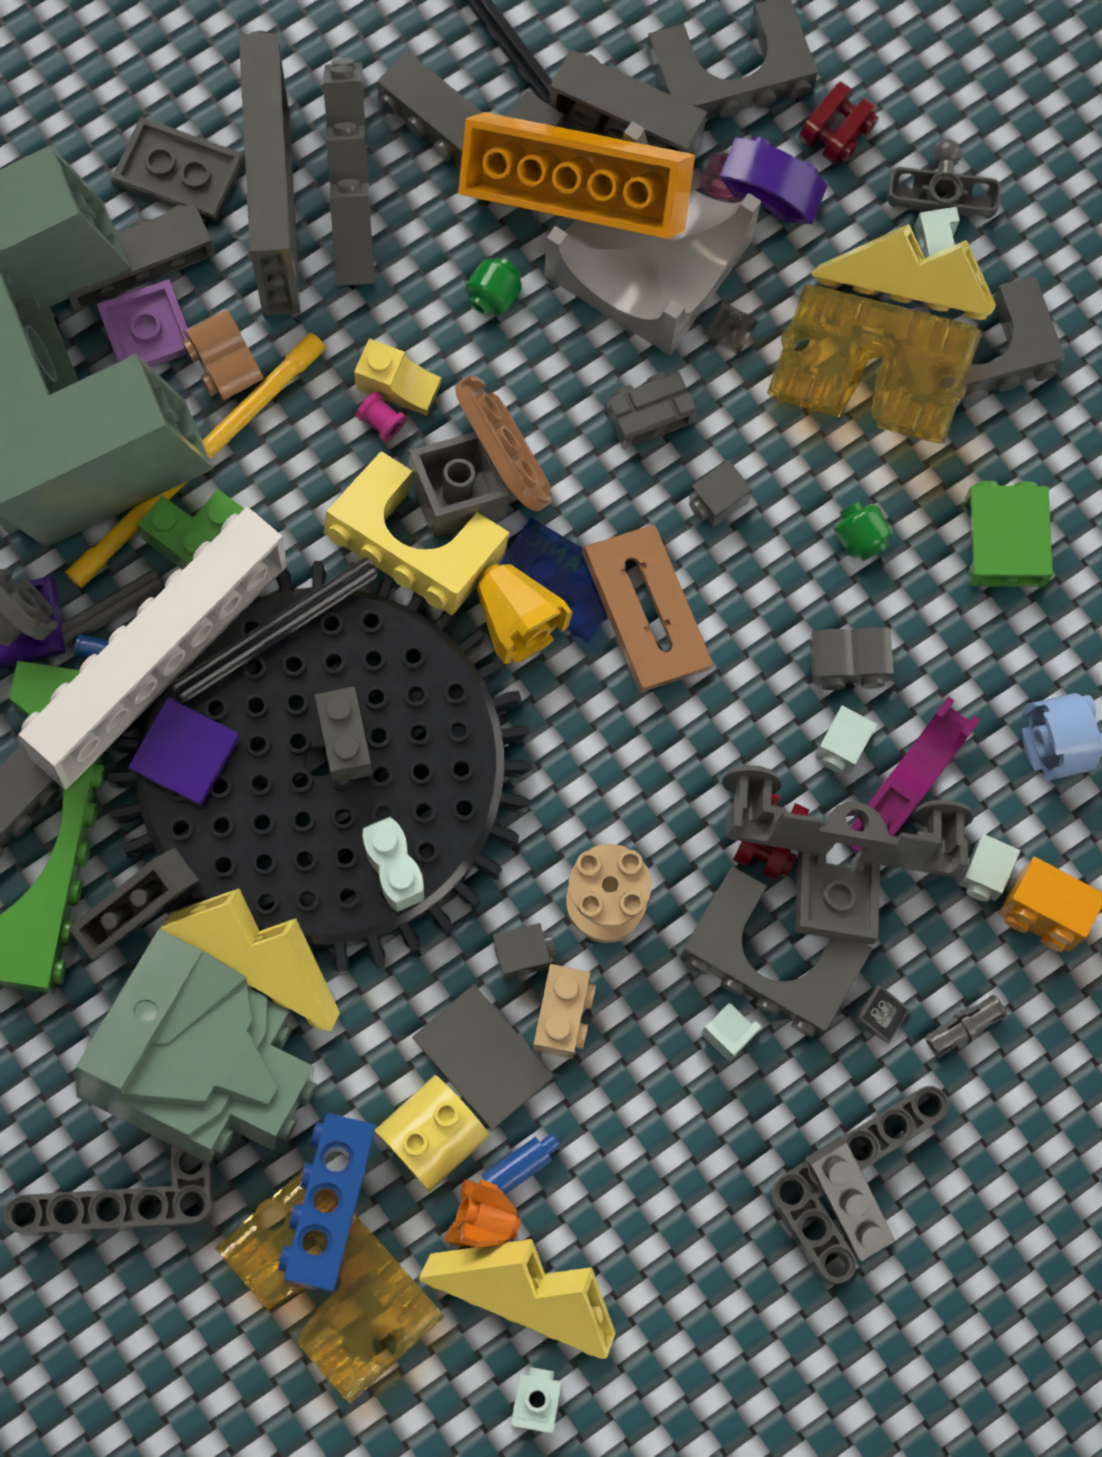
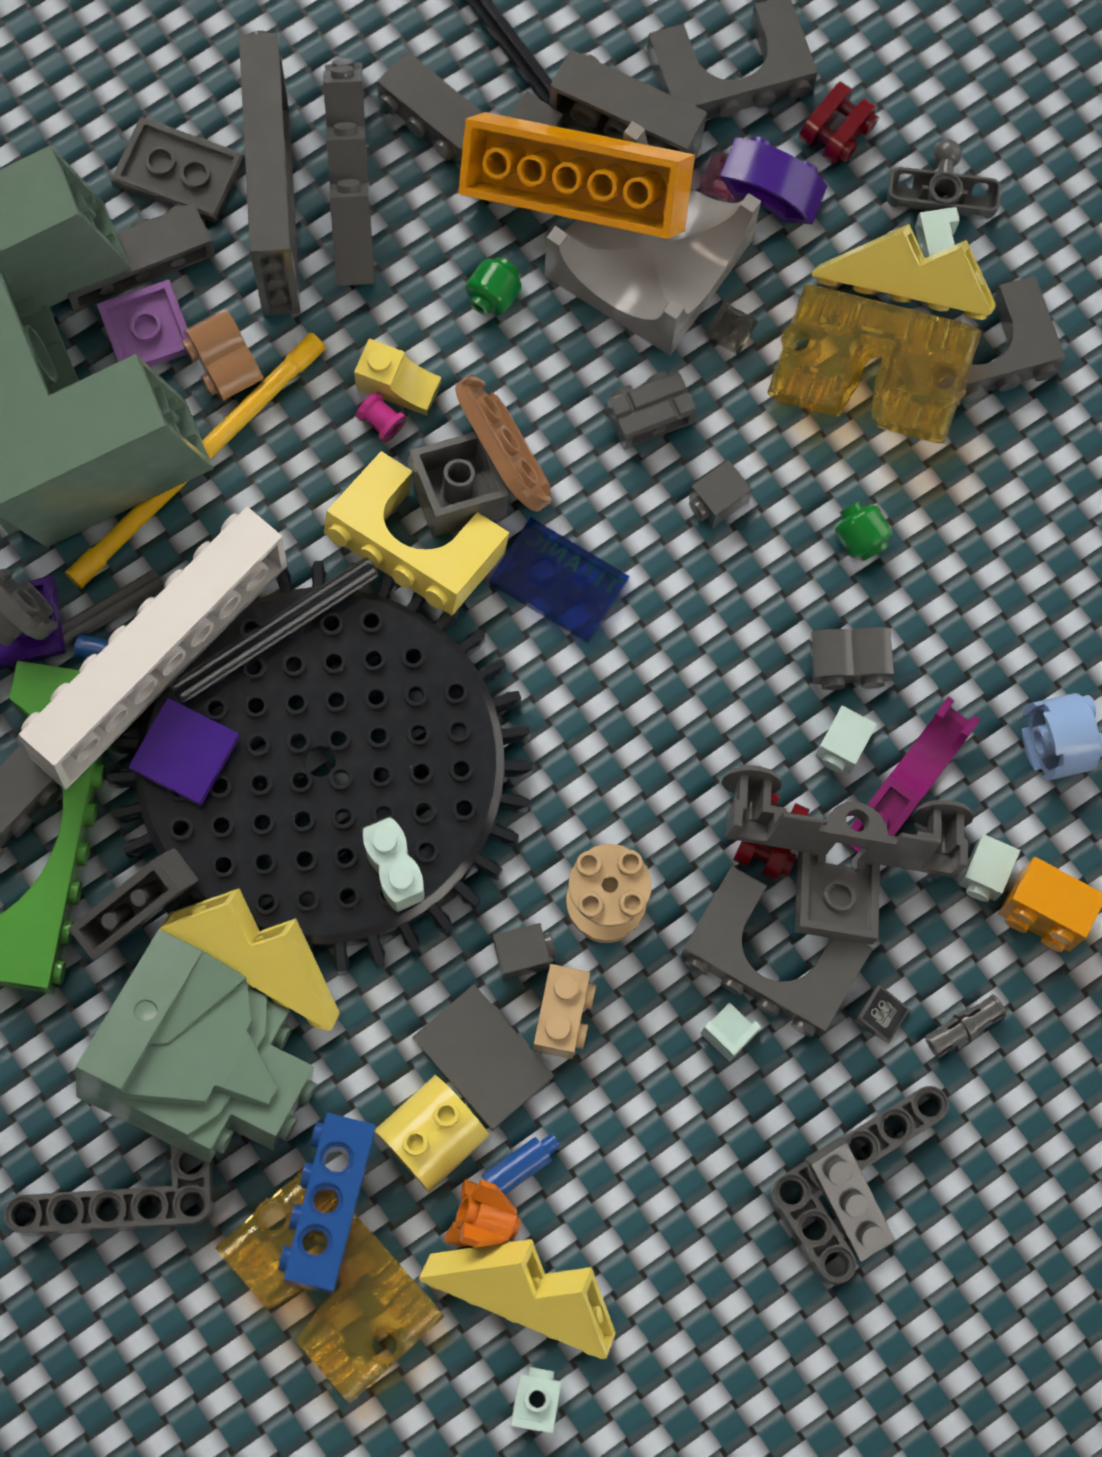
bright green brick [137,489,244,570] -> none
dark grey brick [315,686,373,783] -> none
yellow cone [477,564,572,664] -> none
medium nougat piece [581,524,713,693] -> none
bright green panel [964,481,1053,587] -> none

